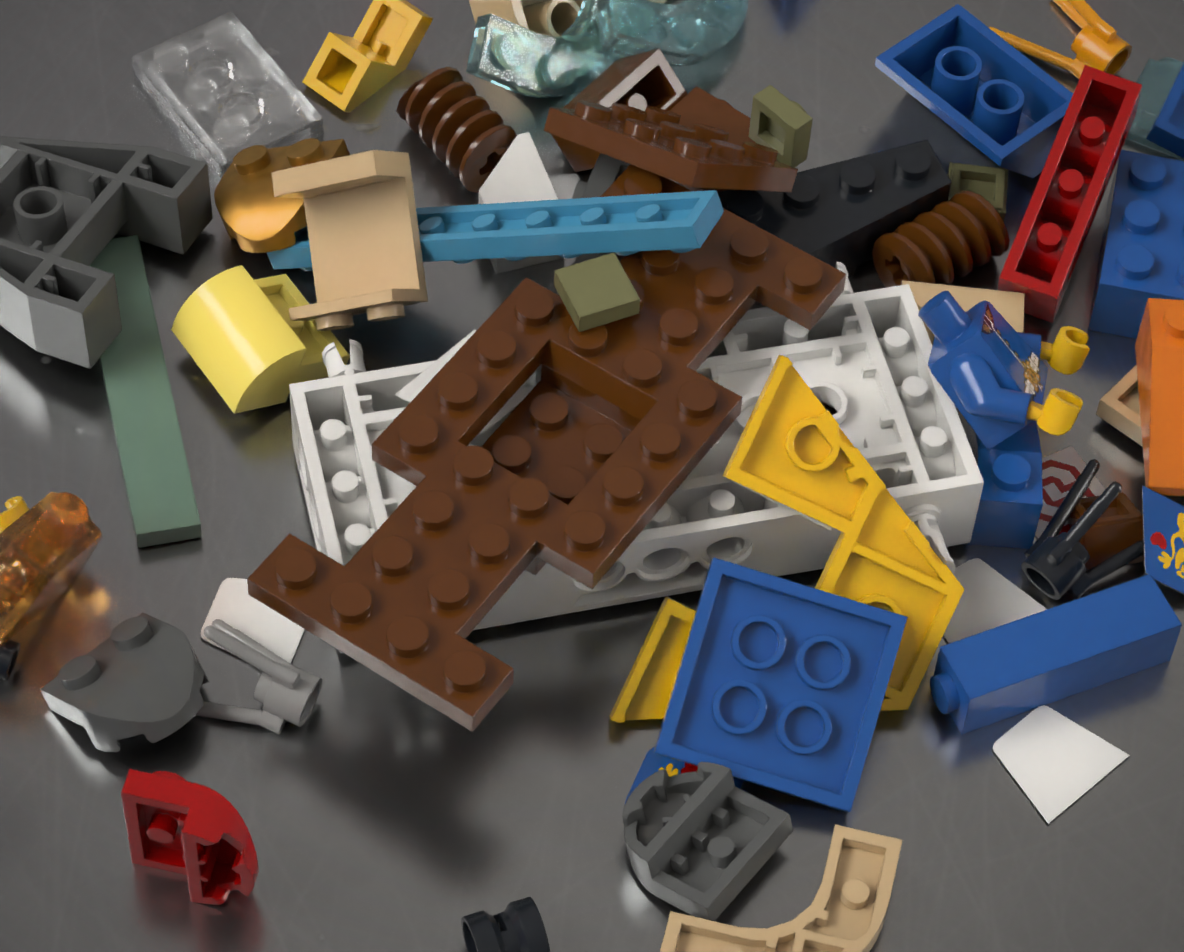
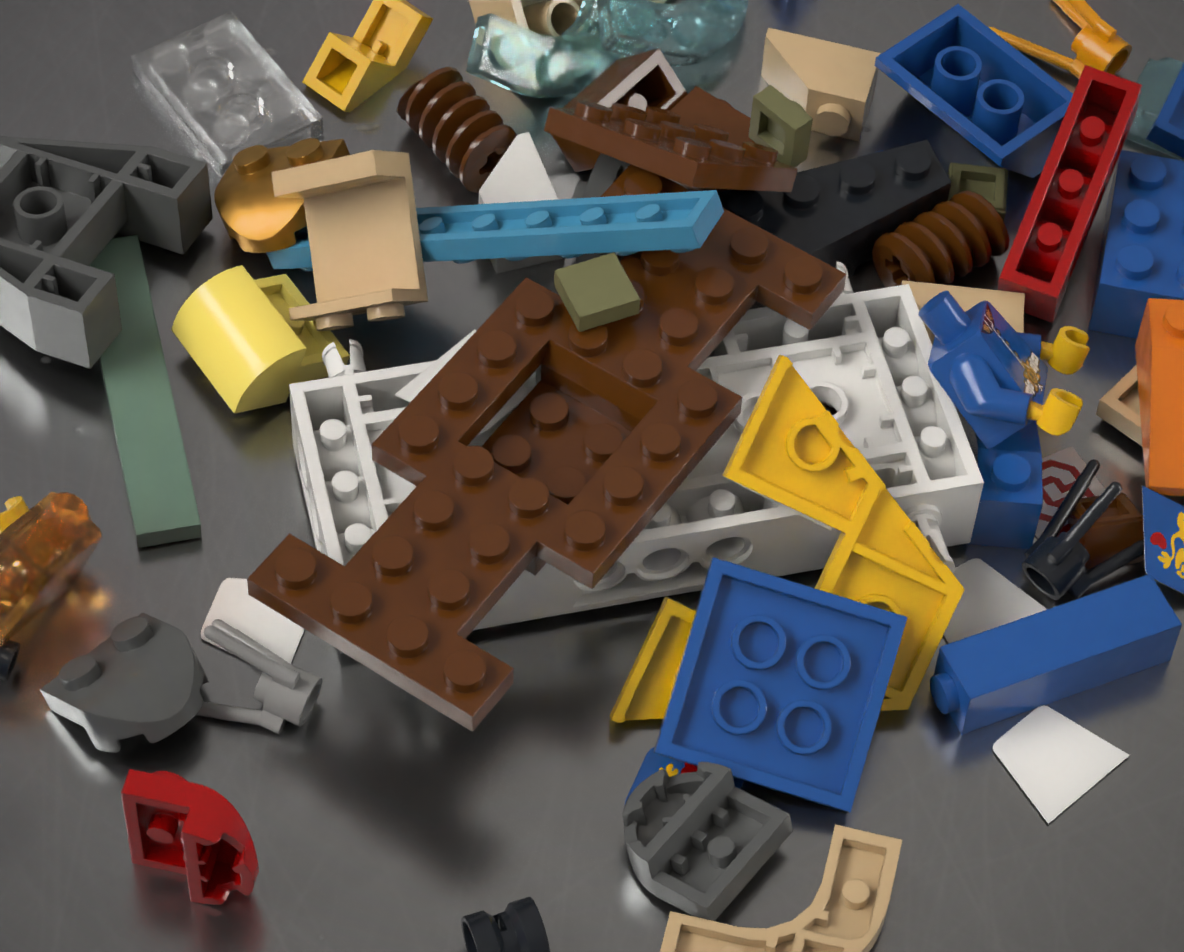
none -> tan slope [761,28,881,142]

